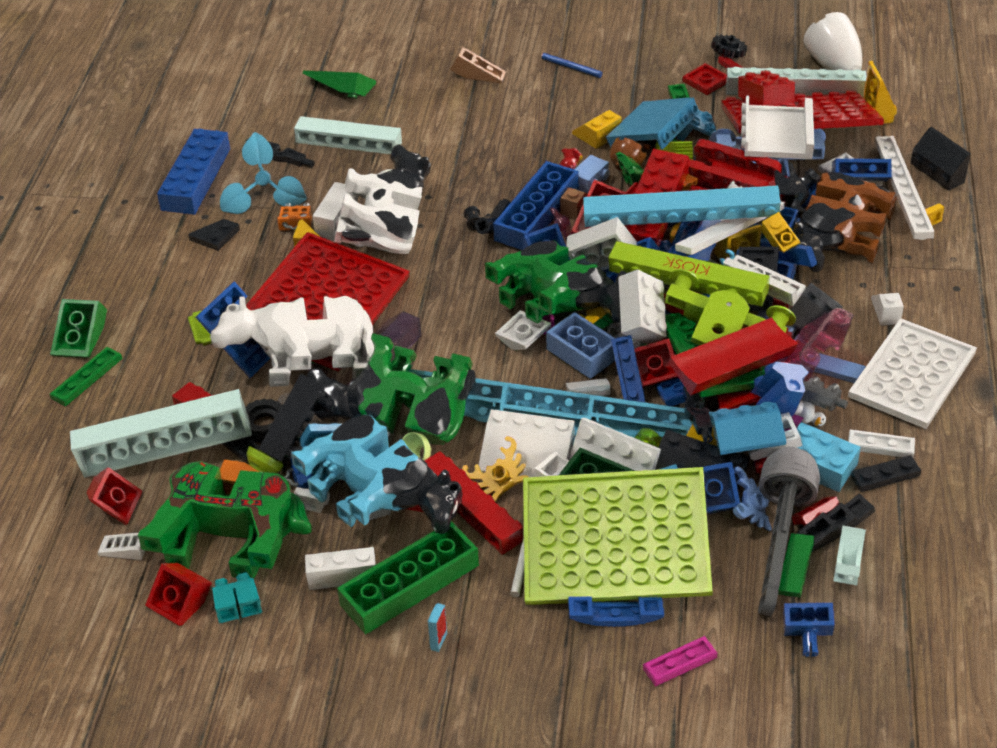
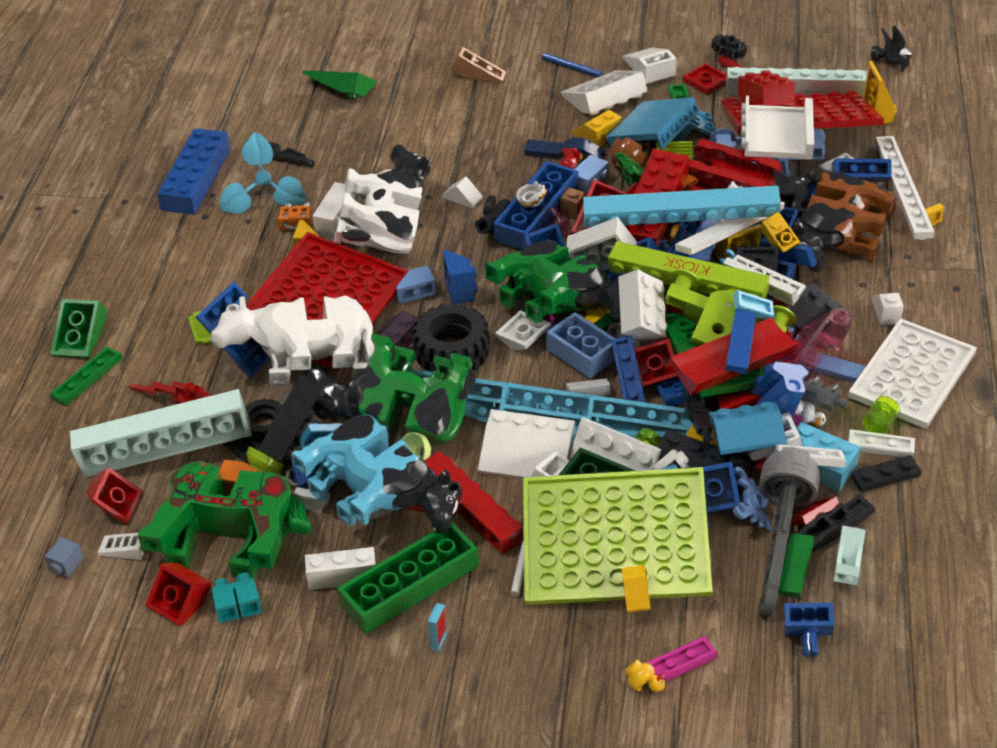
black wing [188,219,240,251] -> none
light aqua brick [294,116,402,154] -> none
yellow animal [463,436,529,502] -> none
black bush [464,206,481,231] -> none
blue slope [568,596,664,627] -> none
white cylinder [804,12,862,70] -> none
black slope [910,127,971,191] -> none
none -> sand blue brick [45,537,84,578]
none -> red piece [129,381,200,396]
none -> medium blue slope [397,266,436,304]
none -> black tyre [412,303,490,372]
none -> white slope [442,176,483,209]
none -> blue slope [442,250,478,304]
none -> black tile [483,195,496,216]
none -> white hair [516,181,546,208]
none -> dark blue piece [524,137,606,160]
none -> white slope [560,70,647,116]
none -> yellow slope [621,565,651,612]
none -> white slope [623,48,676,84]
none -> yellow animal [624,659,665,692]
none -> white bracket [652,450,690,470]
none -> blue tile [725,309,756,374]
none -> medium azure tile [733,290,774,320]
none -> white tile [775,444,846,468]
none -> clear neon green wheel [862,396,900,434]
none -> black animal [871,25,913,72]

